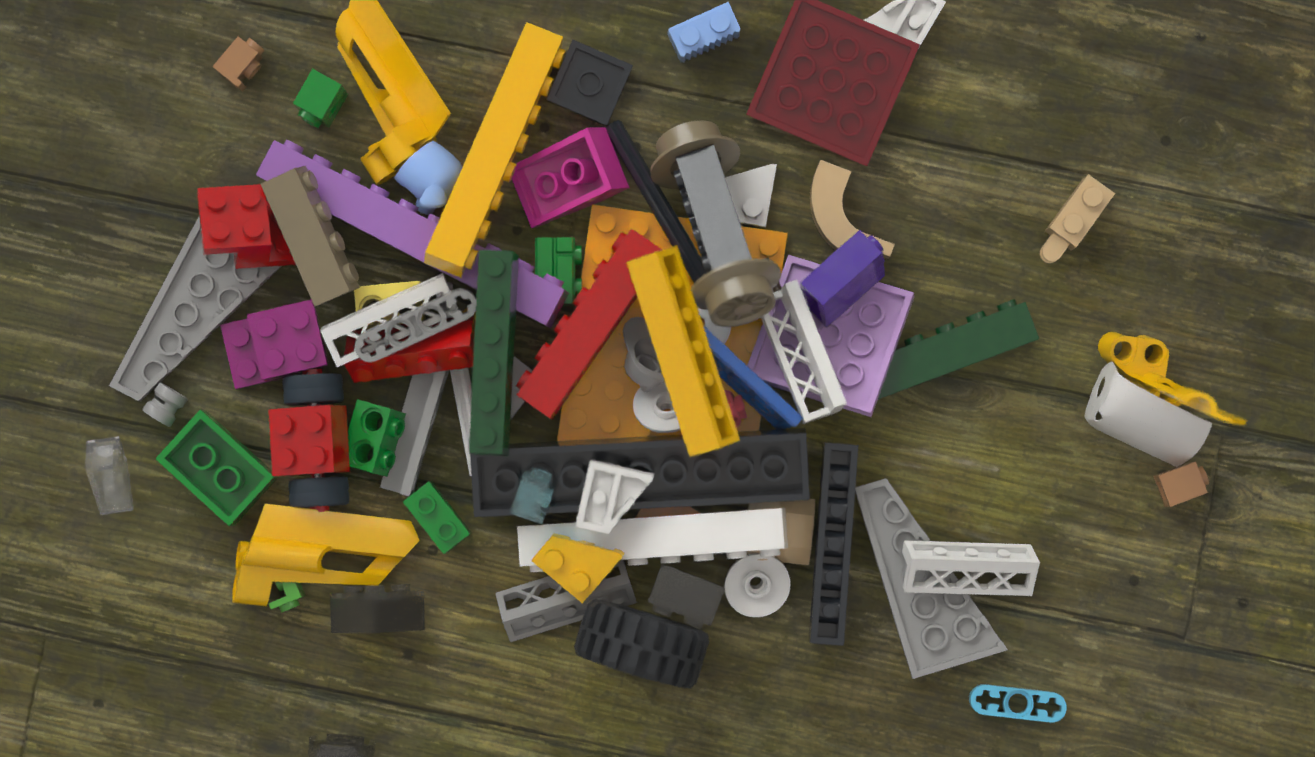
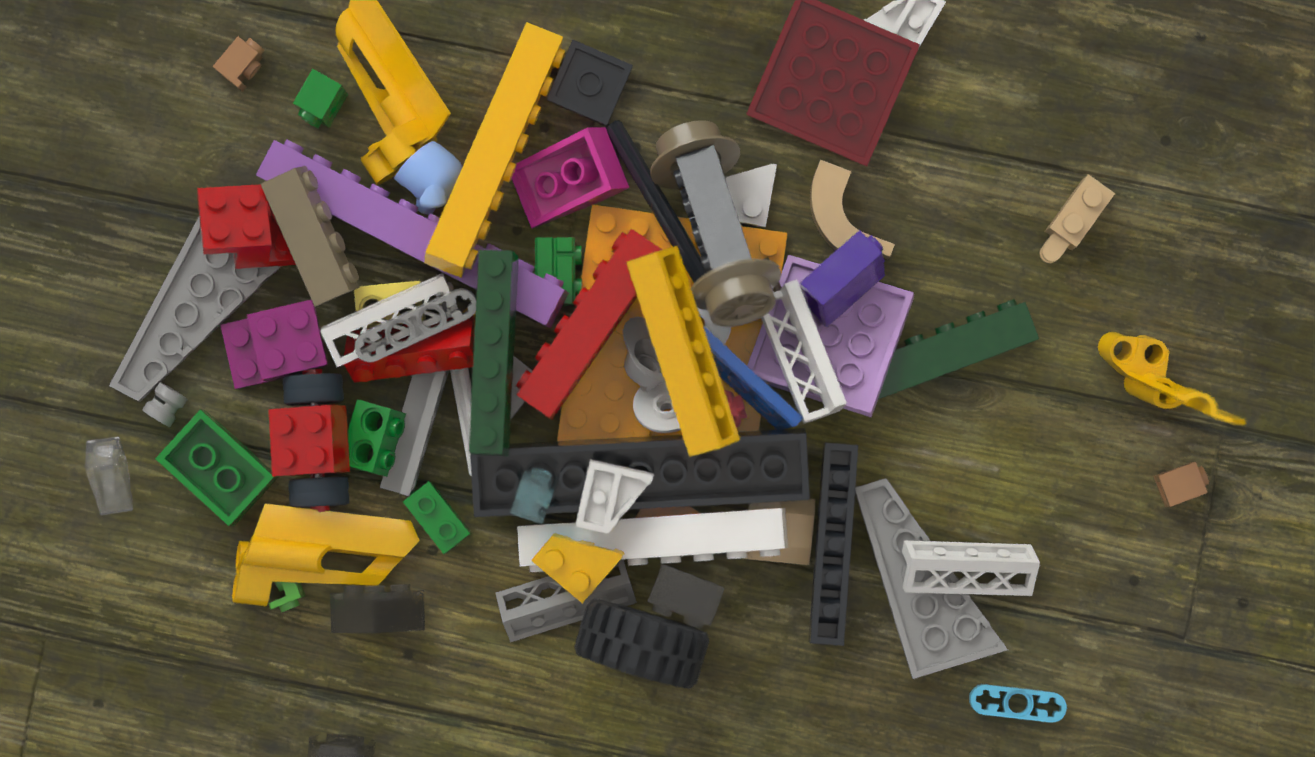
light blue brick [668,2,740,63] -> none
white dish [724,553,791,617] -> none
white piece [1084,362,1212,467] -> none

